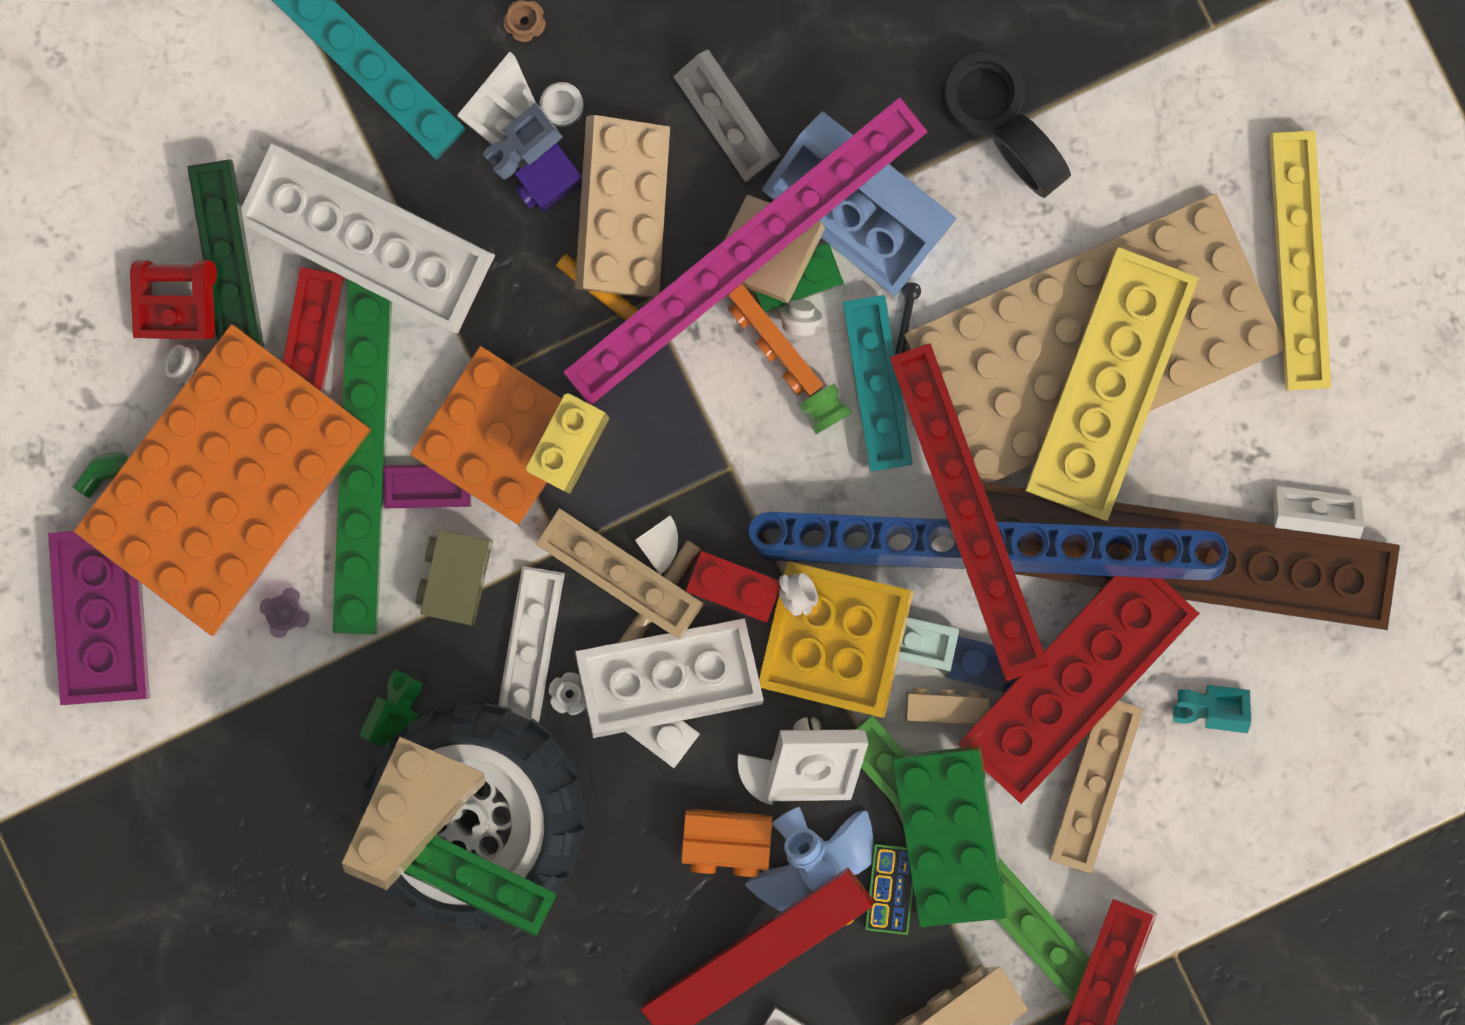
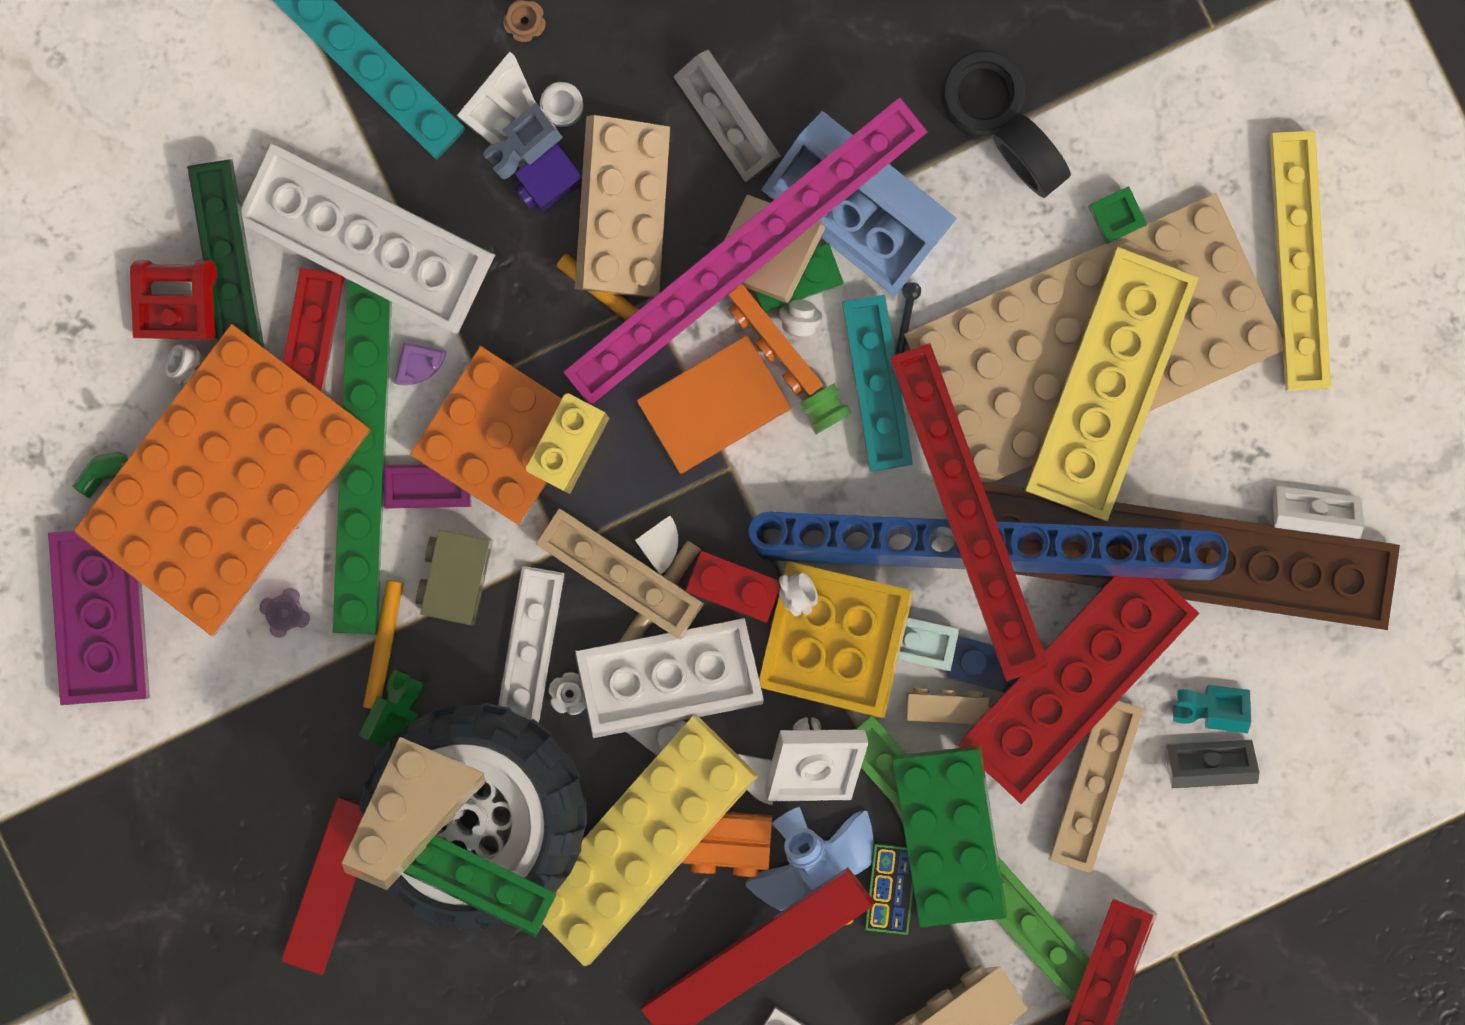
none -> red tile [281,796,363,975]
none -> light orange bar [363,580,404,709]
none -> medium lavender tile [394,342,447,386]
none -> light yellow plate [543,716,759,966]
none -> orange tile [637,335,791,474]
none -> green plate [1088,186,1147,244]
none -> dark grey plate [1165,740,1260,789]

